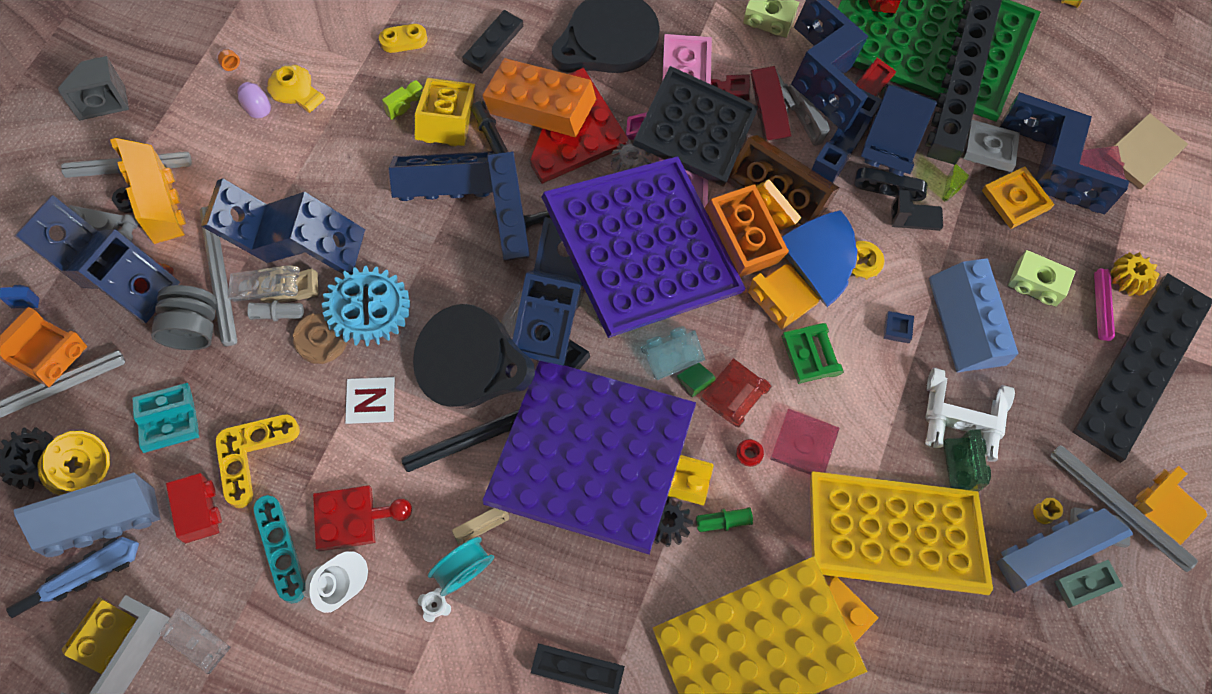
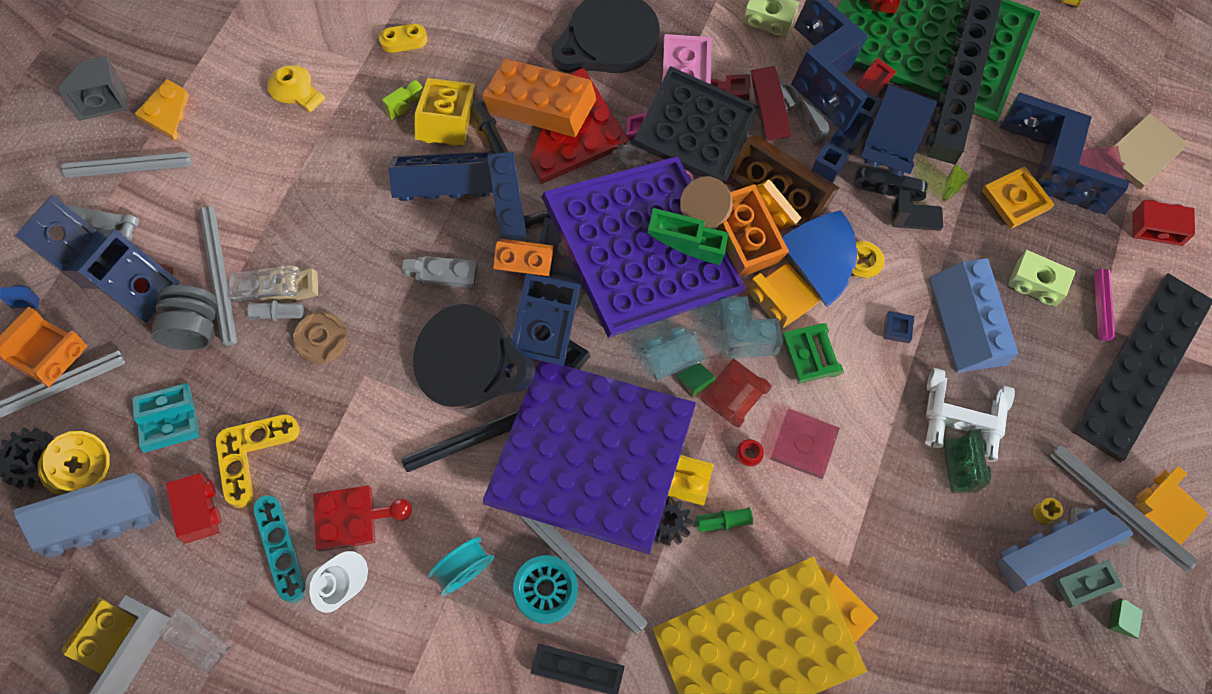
medium blue sword [6,537,139,618] -> none
light orange wedge [110,138,186,244] -> none
black bush [112,187,133,213] -> none
dark blue bracket [201,178,366,275] -> none
orange hinge [218,49,240,71] -> none
lavender piece [237,82,271,118] -> none
medium azure gear [322,266,410,346] -> none
white sticker [345,377,395,424] -> none
white plate [418,588,451,622] -> none
tan tile [452,508,509,545] -> none
black plate [462,10,524,74] -> none
yellow plate [810,471,993,595] -> none
light grey plate [963,120,1020,172] -> none
yellow gear [1111,252,1160,296] -> none
none -> light orange wing [135,79,189,140]
none -> light grey hinge [402,256,477,288]
none -> orange panel [493,238,554,276]
none -> teal wheel [513,555,578,624]
none -> light grey axle [518,515,647,634]
none -> green slope [647,208,729,265]
none -> medium nougat tile [680,176,733,229]
none -> clear light blue brick [718,296,783,360]
none -> slope [1108,599,1143,639]
none -> red brick [1132,200,1195,246]

